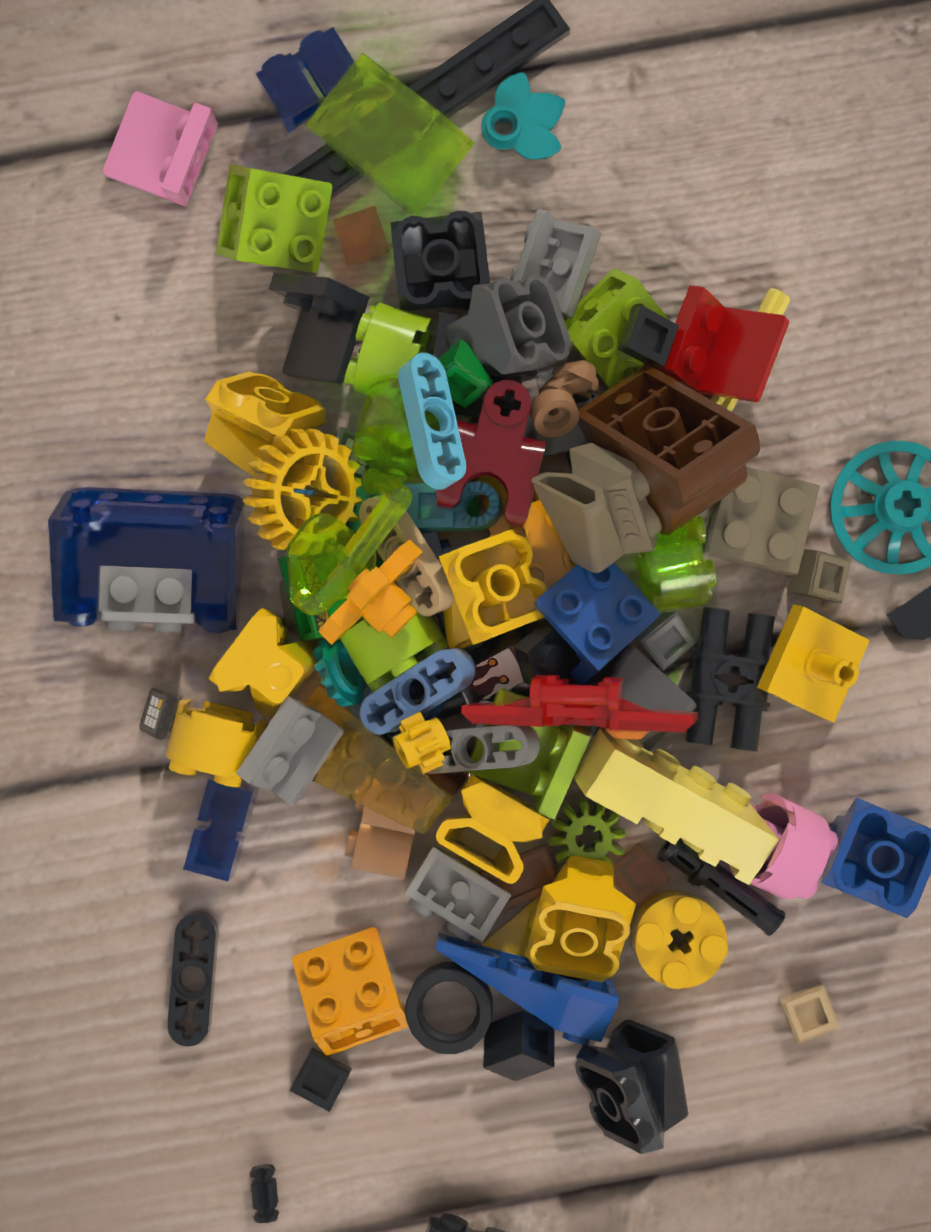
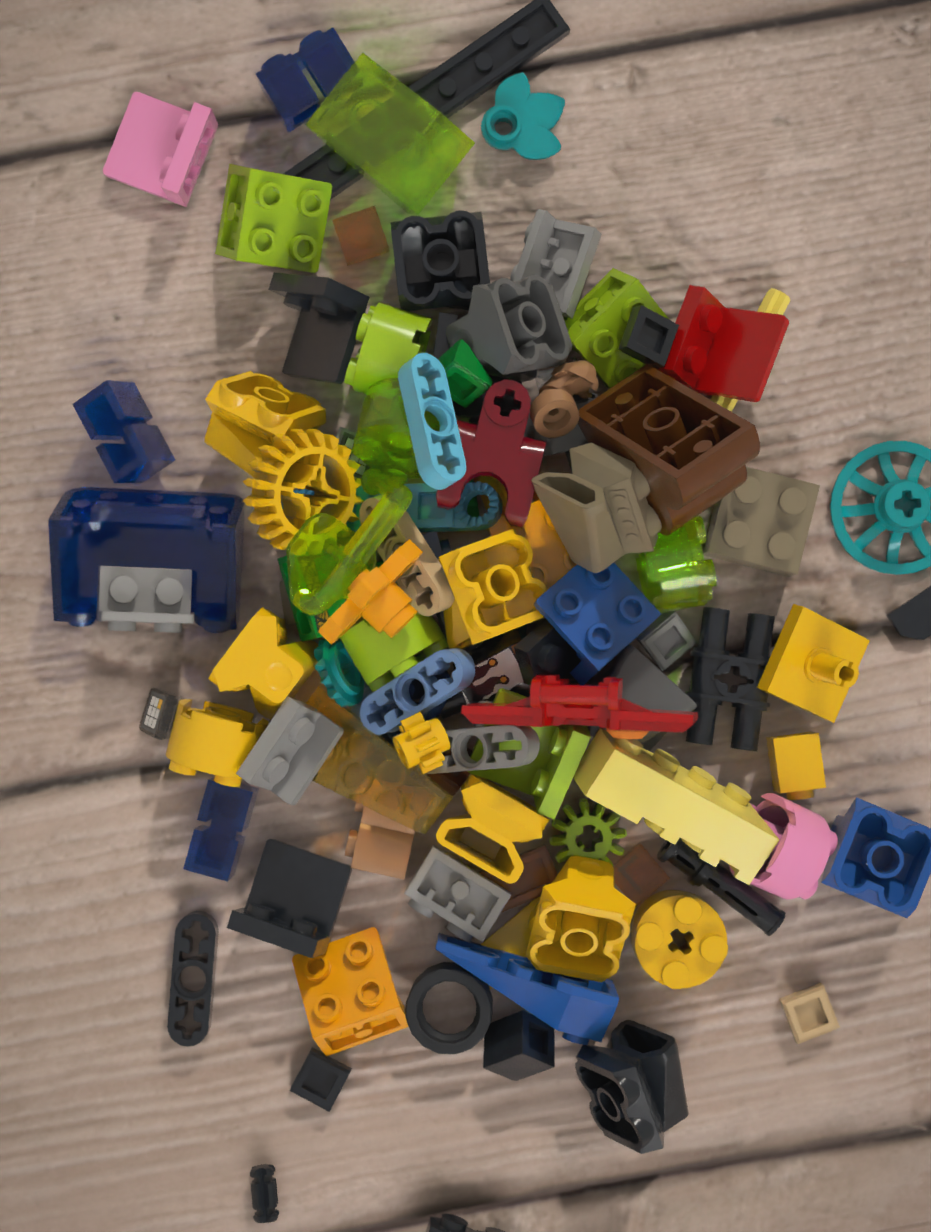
dark tan slope [788,549,851,604] -> none
none -> clear blue piece [72,380,176,483]
none -> black bracket [227,839,352,958]
none -> yellow brick [766,731,826,800]

